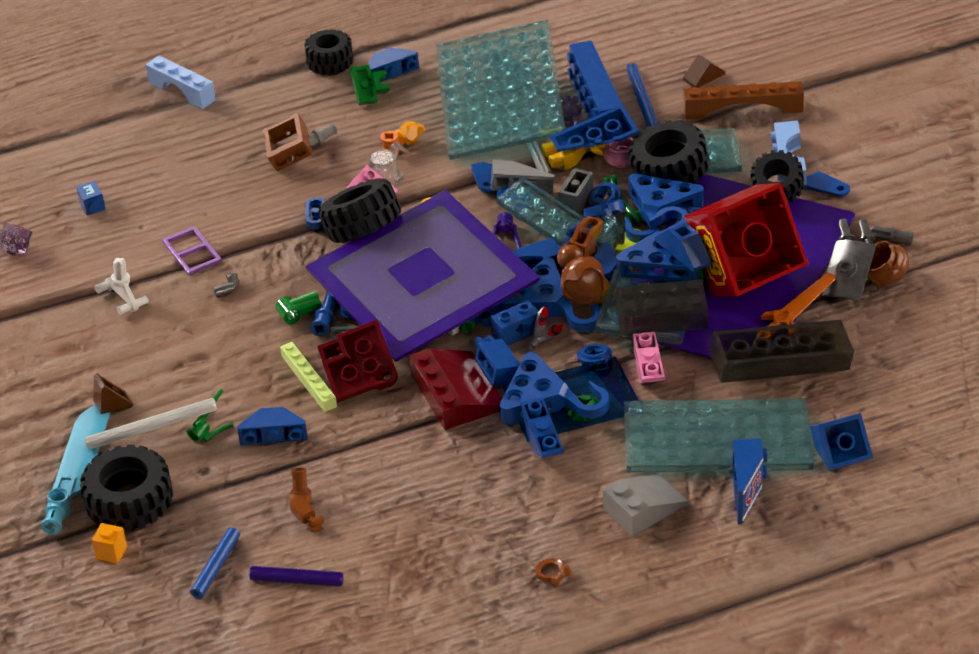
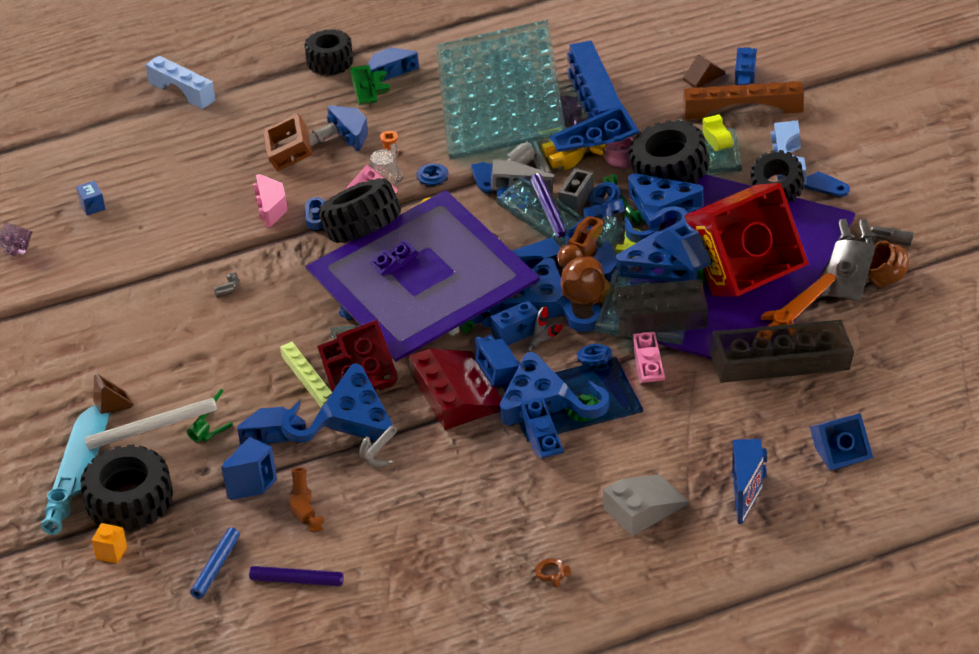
white axle [95,258,149,315] -> none
medium lavender window [162,226,222,275] -> none
green piece [275,291,321,324] -> none
blue pin [310,291,337,337] -> none
light orange rock [395,121,425,145] -> none
dark purple plant [493,211,521,249] -> none
clear light blue plate [624,398,814,473] -> none
blue axle [627,63,658,127] -> none
none -> blue slope [221,437,277,500]
none -> bright pink slope [253,174,288,228]
none -> blue piece [281,364,392,443]
none -> blue slope [327,105,368,152]
none -> light grey piece [359,426,397,468]
none -> dark purple slope [370,239,419,276]
none -> blue gear [416,163,449,187]
none -> light grey brick [506,142,537,165]
none -> dark purple axle [531,173,567,238]
none -> neon yellow leg [703,114,733,152]
none -> blue brick [735,47,757,85]

